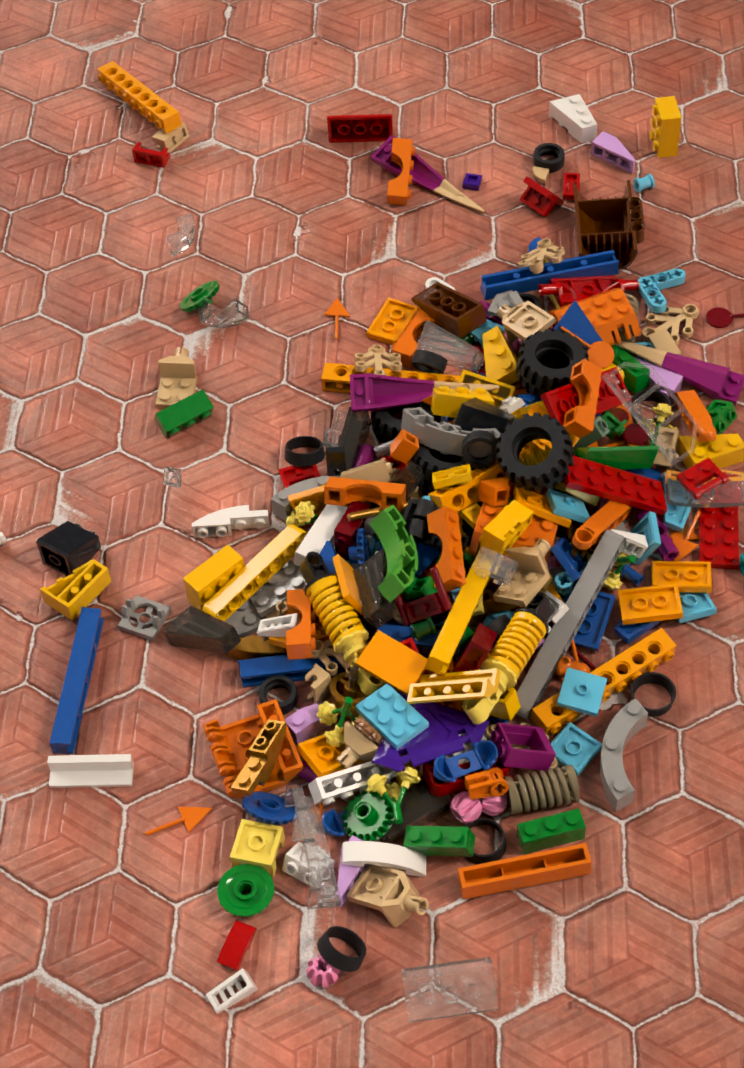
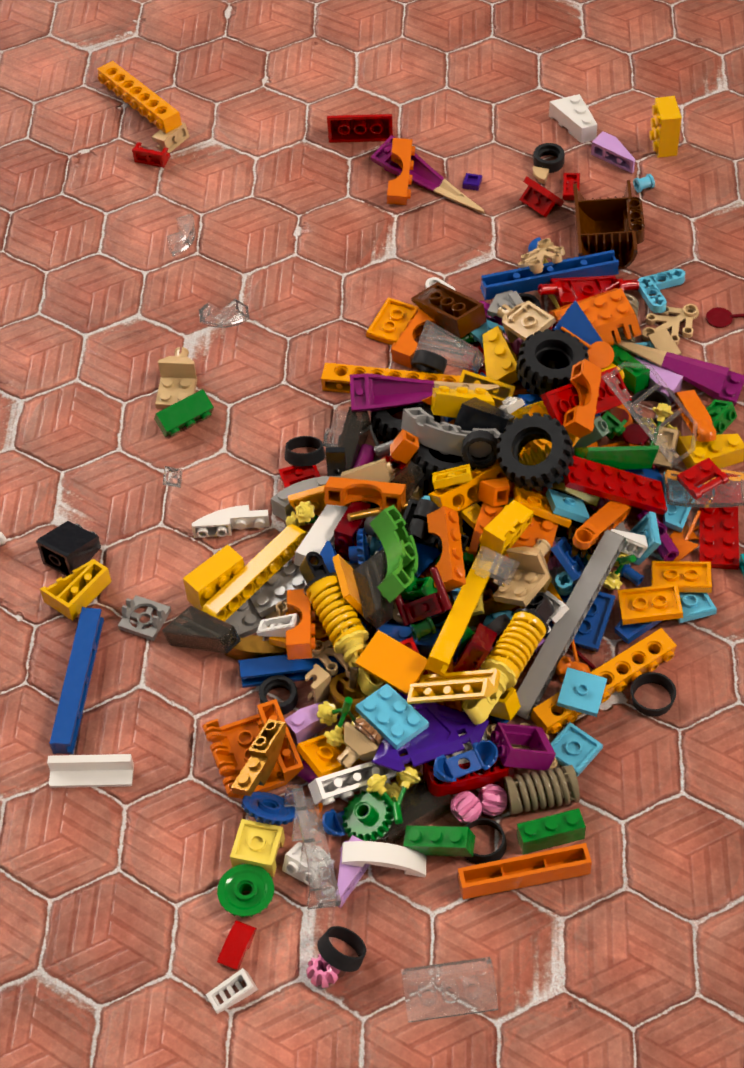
orange piece [145,807,213,836] -> none
green gear [180,281,220,312] -> none
orange piece [324,298,350,340] -> none
tan plate [346,864,429,928] -> none
tan plant [354,345,402,376] -> none
orange piece [464,768,509,799] -> none
light grey brick [600,698,648,812] -> none

